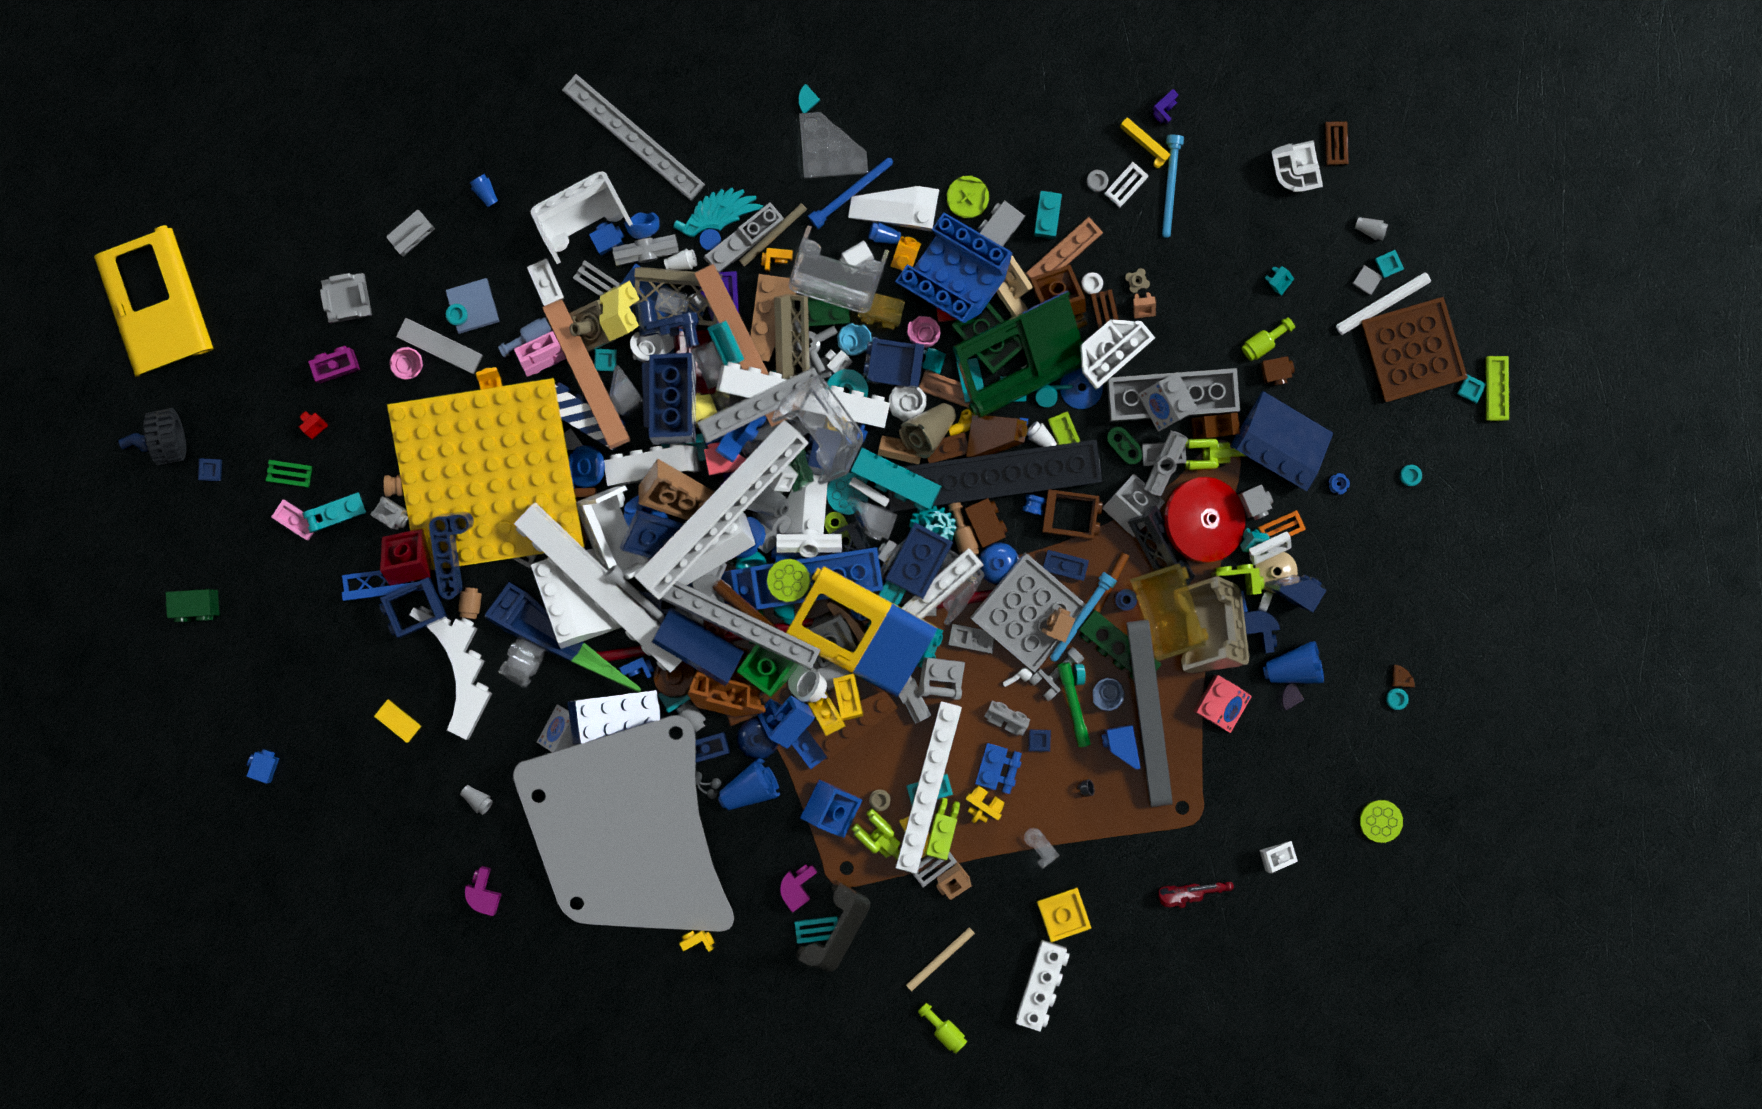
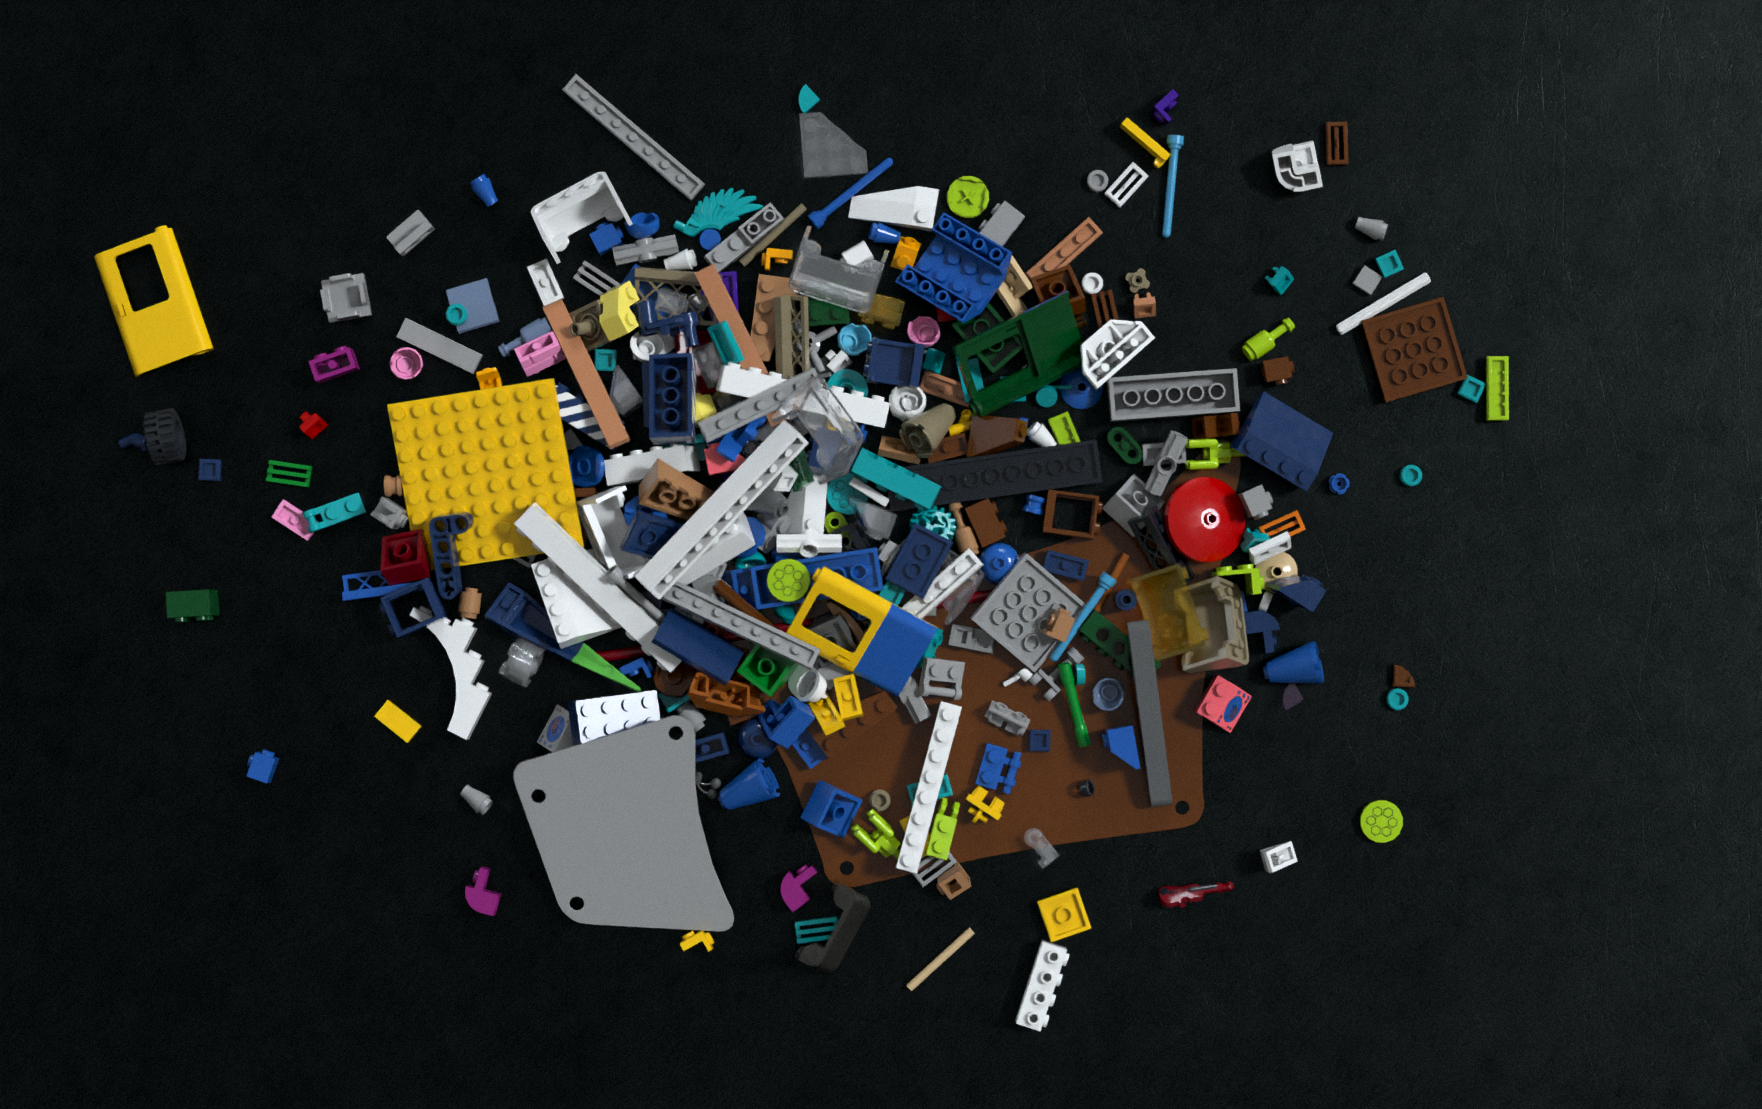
lime piece [918,1003,967,1053] -> none
teal brick [1034,191,1062,239] -> none
light grey slope [1138,372,1198,432] -> none

